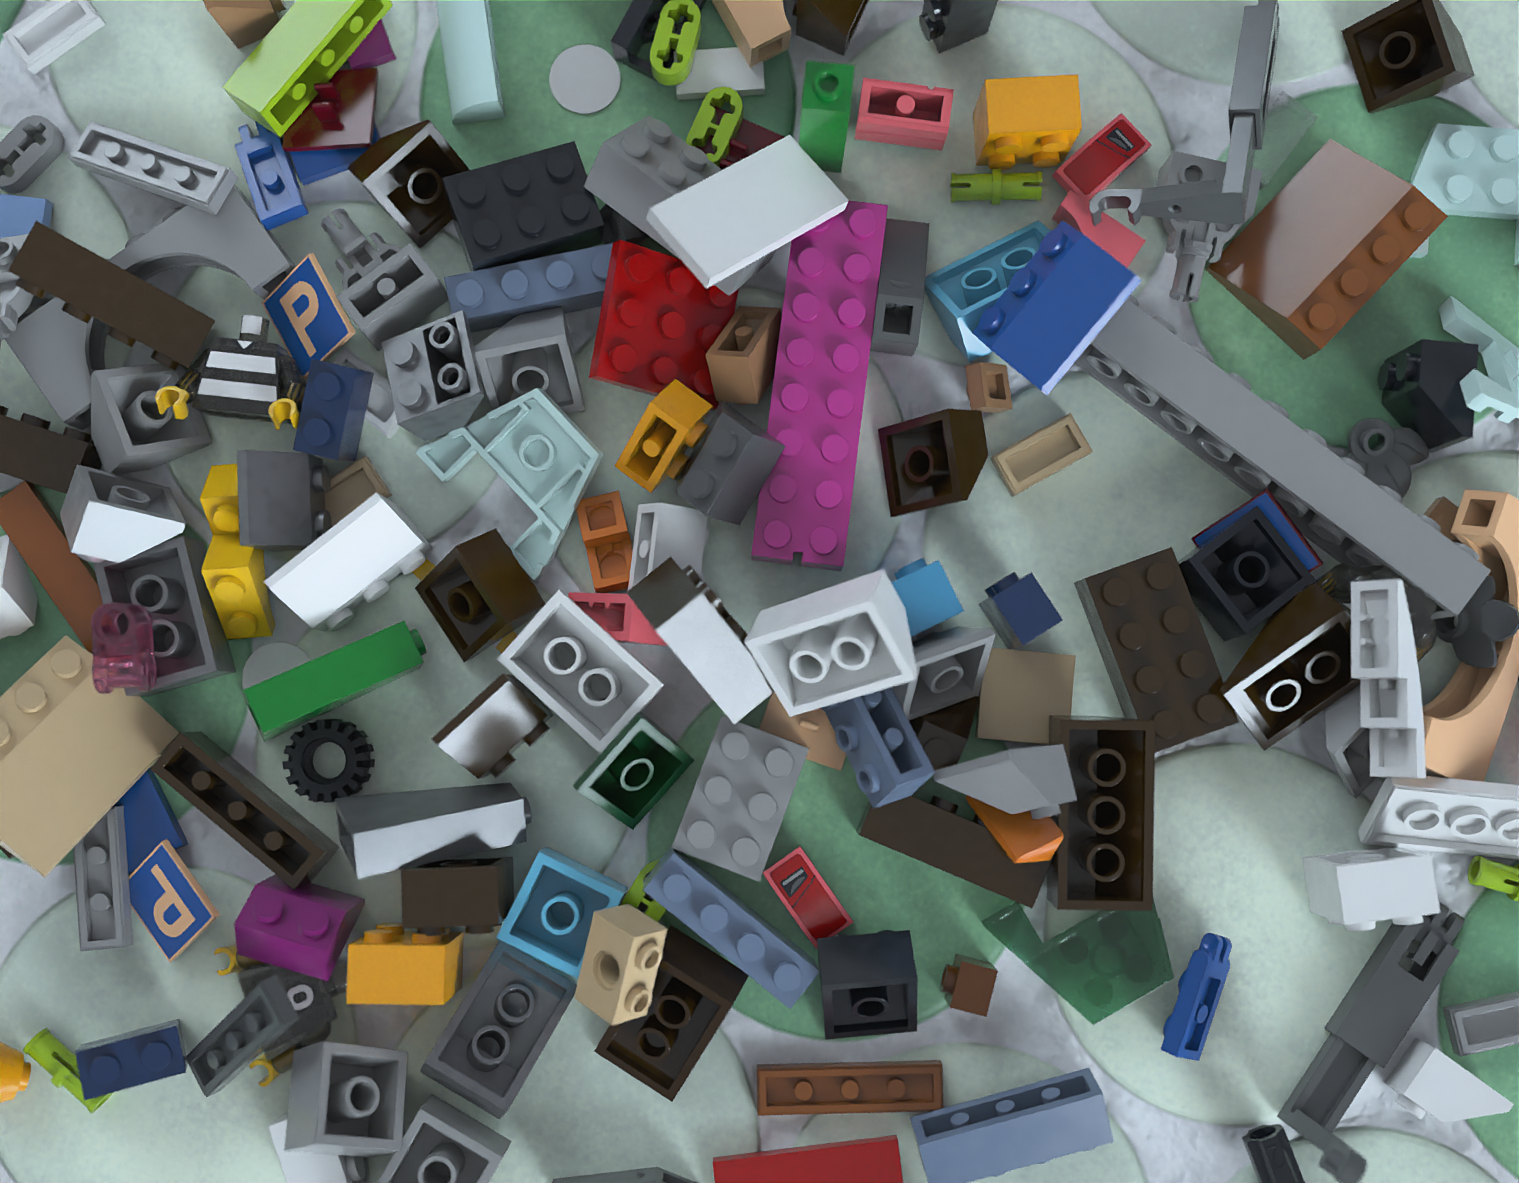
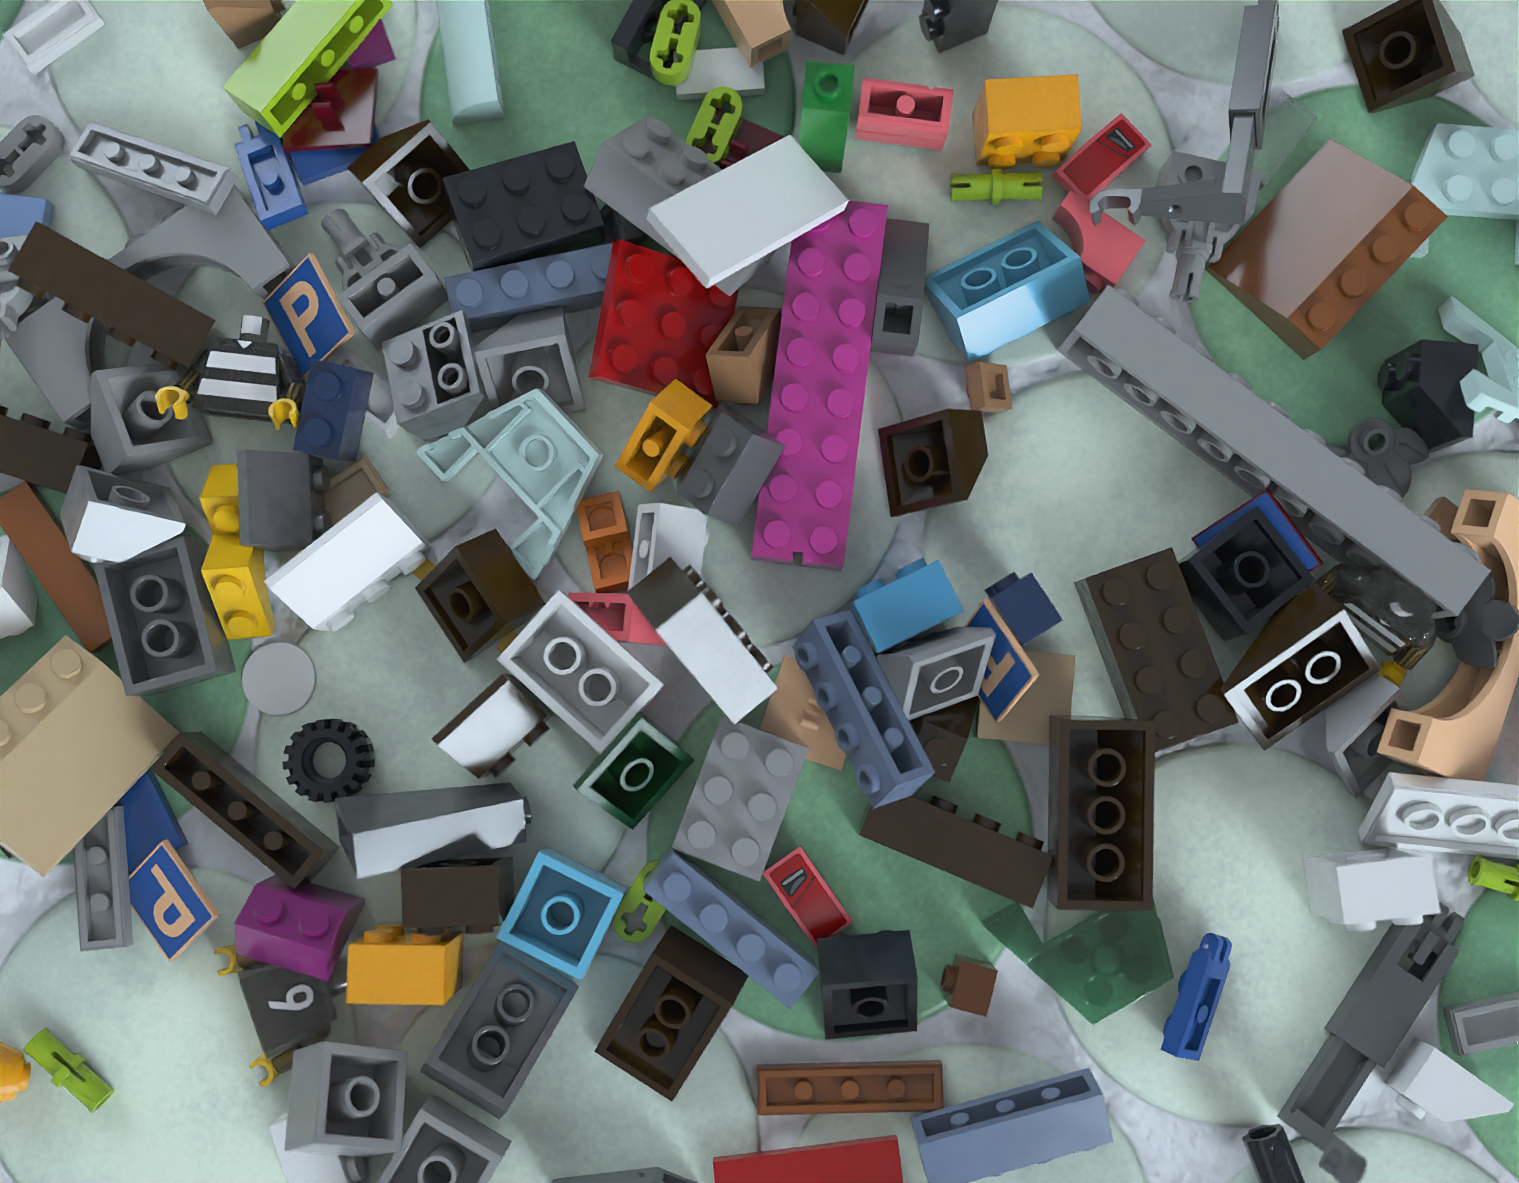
dark blue brick [75,1019,188,1100] -> none
clear pink piece [91,602,157,694] -> none
dark grey tile [186,975,299,1098] -> none
green slope [243,621,427,742] -> none
white sticker [549,44,620,114] -> none
tan brick [574,904,667,1026] -> none
white slope [744,569,917,717] -> none
light grey slope [933,744,1077,820] -> none
orange slope [965,795,1064,863] -> none
blue slope [972,220,1142,395] -> none
tan tile [990,413,1093,497] -> none
white slope [1351,579,1426,778] -> none
none -> piece [964,598,1040,724]

